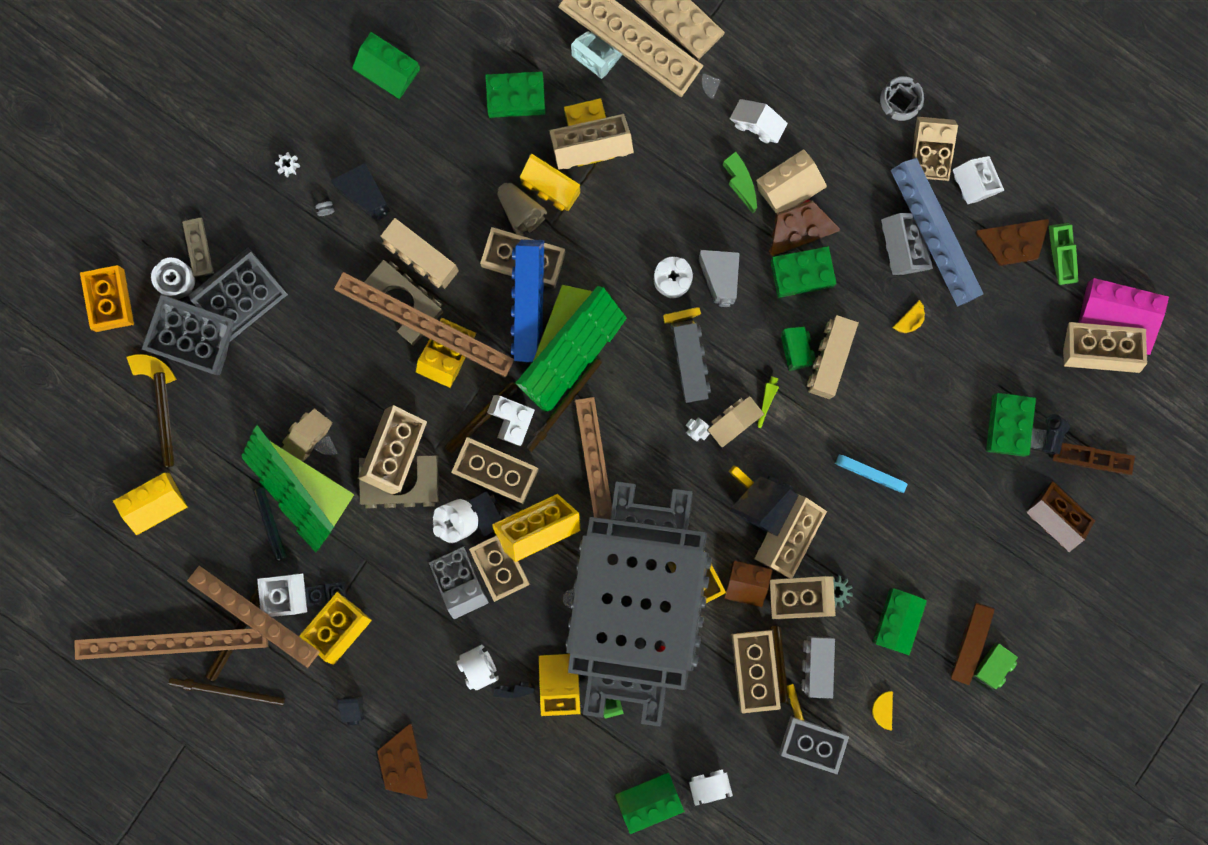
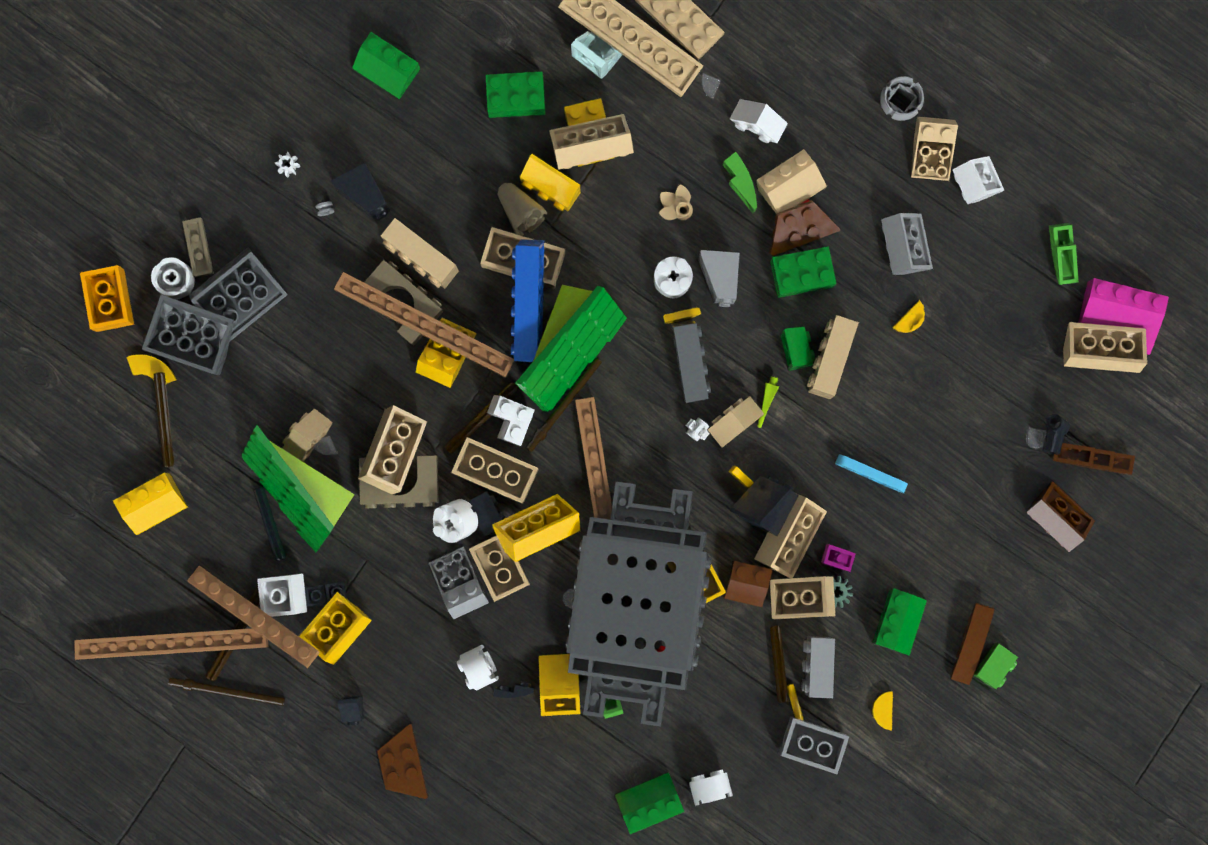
tan brick [731,630,781,713] -> none
sand blue brick [891,158,984,307] -> none
reddish brown wing [975,219,1049,266] -> none
green brick [986,393,1036,457] -> none
none -> tan plate [659,185,693,220]
none -> magenta slope [821,544,856,572]

